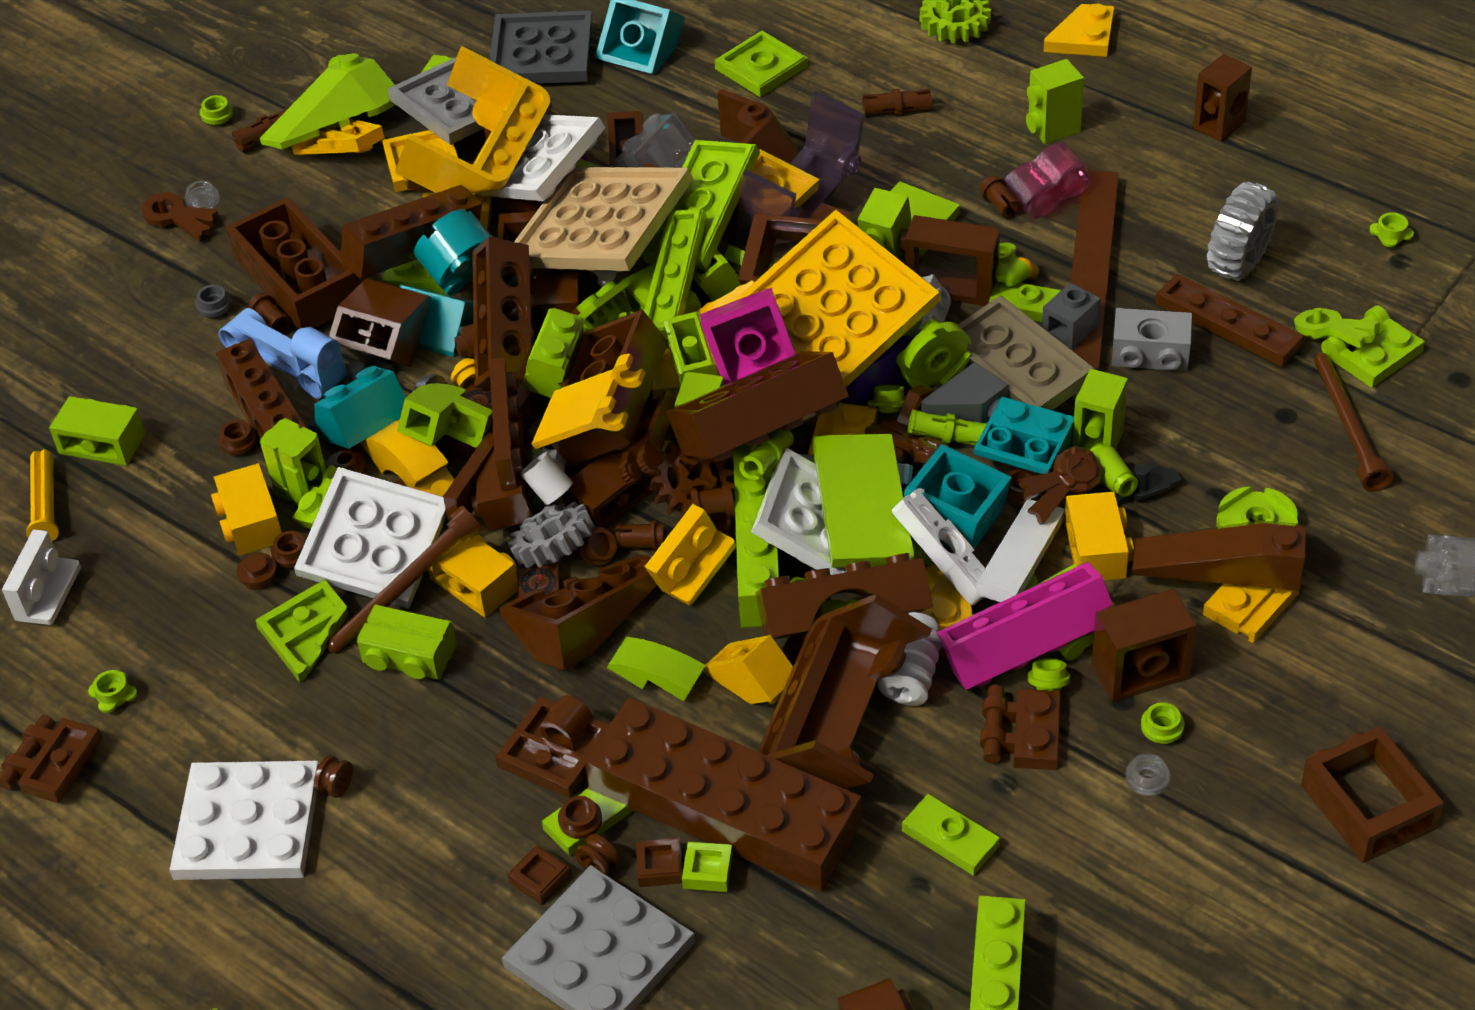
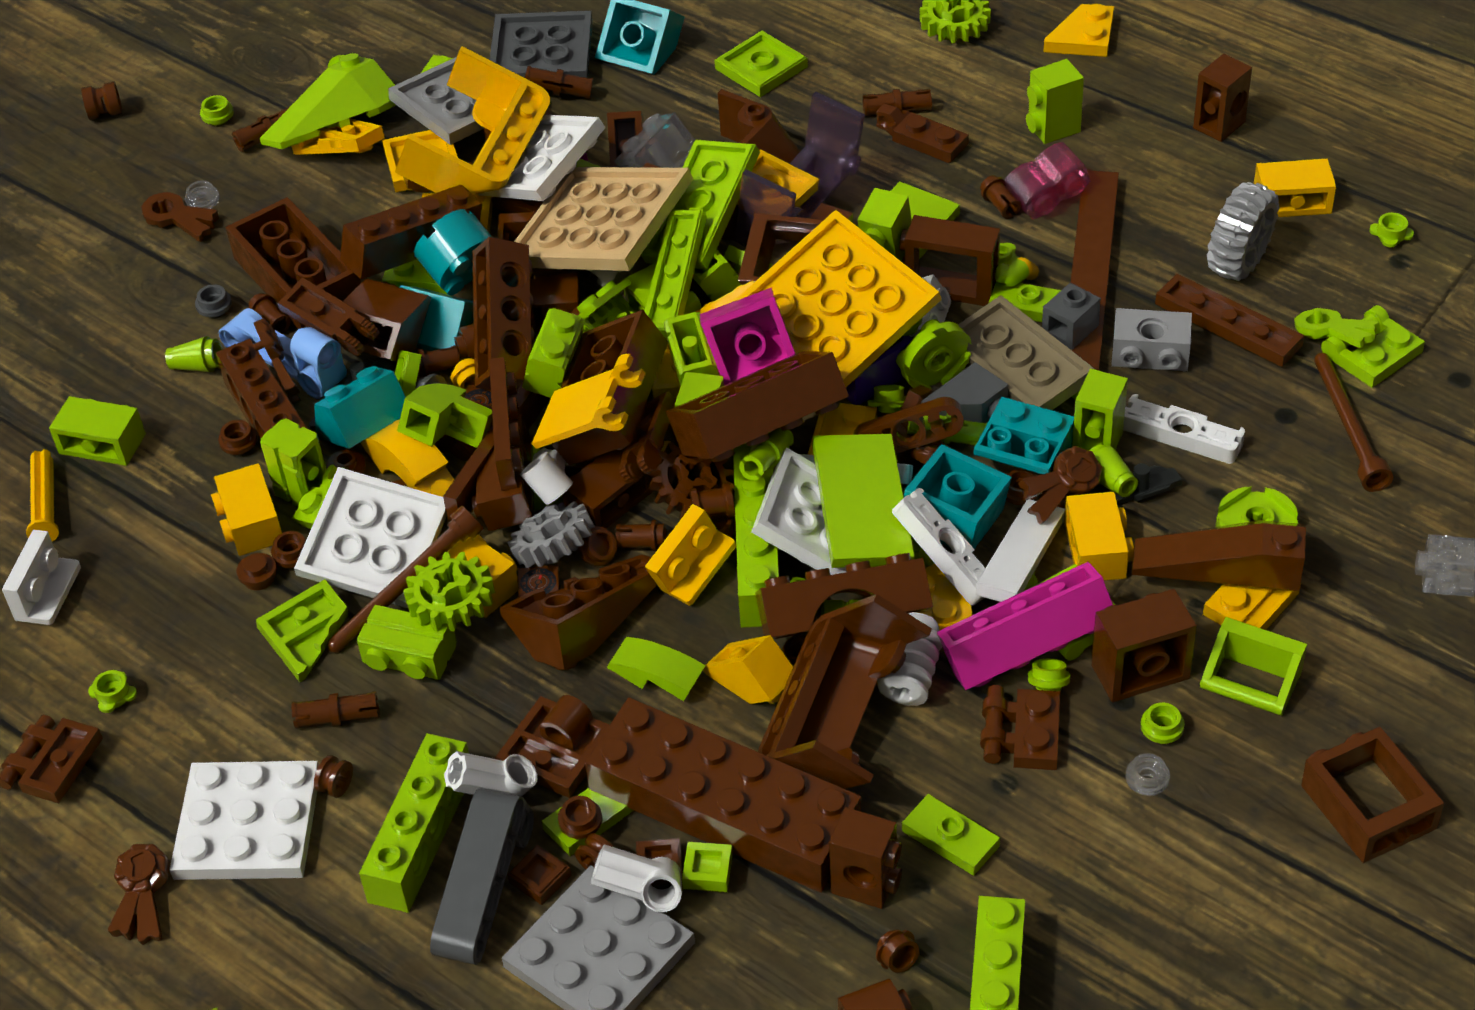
none -> reddish brown wheel [81,81,123,120]
none -> reddish brown piece [108,844,170,945]
none -> lime cone [165,336,223,372]
none -> reddish brown piece [253,319,301,404]
none -> reddish brown hinge [277,278,380,356]
none -> reddish brown pin [291,691,380,729]
none -> lime brick [359,733,469,913]
none -> lime tile [395,350,422,420]
none -> lime gear [403,552,495,631]
none -> reddish brown pin [417,345,460,377]
none -> dark grey beam [430,788,534,965]
none -> white piece [444,751,537,796]
none -> reddish brown pin [525,66,593,99]
none -> white piece [591,844,682,913]
none -> reddish brown brick [829,807,902,909]
none -> reddish brown beam [853,397,964,454]
none -> reddish brown hinge [876,104,969,163]
none -> reddish brown plate [876,929,919,973]
none -> white piece [1123,394,1245,464]
none -> lime tile [1200,617,1307,716]
none -> yellow brick [1254,158,1336,217]

